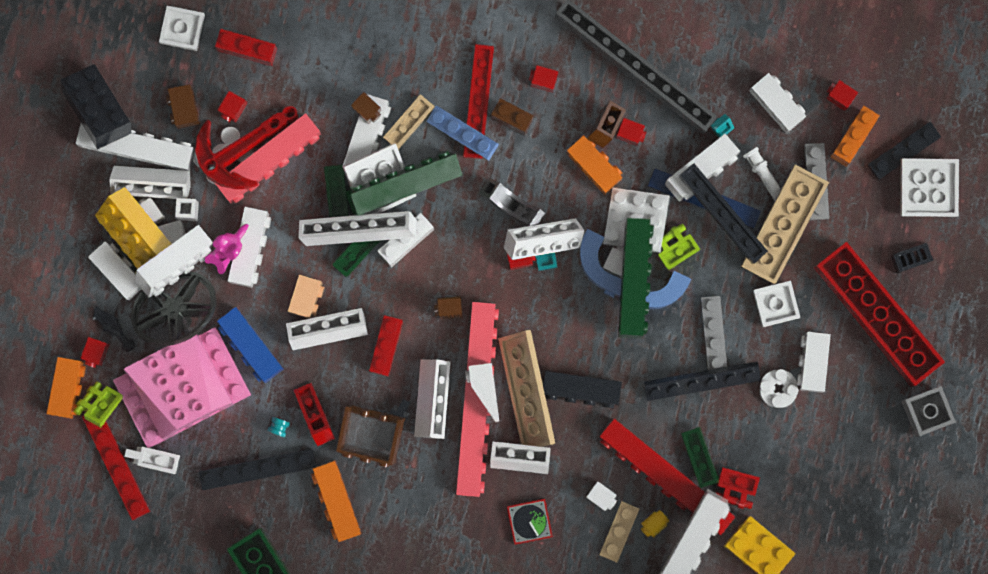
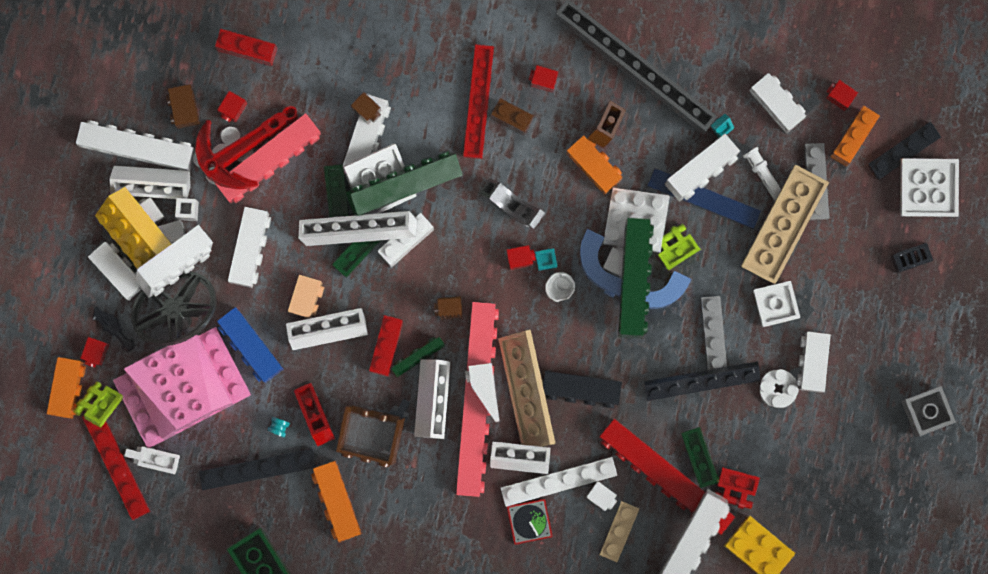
black brick [60,64,132,150] -> none
white plate [159,6,205,51] -> none
dark pink animal [205,224,249,274] -> none
tan plate [383,94,435,150] -> none
medium blue plate [426,105,499,160] -> none
white brick [504,218,584,260] -> none
red brick [616,118,647,146] -> none
yellow brick [641,510,669,538] -> none
black plate [678,163,768,264] -> none
red brick [814,242,945,387] -> none
none -> dark green plate [391,337,445,378]
none -> white plate [501,457,618,506]
none -> white hair [545,272,575,302]

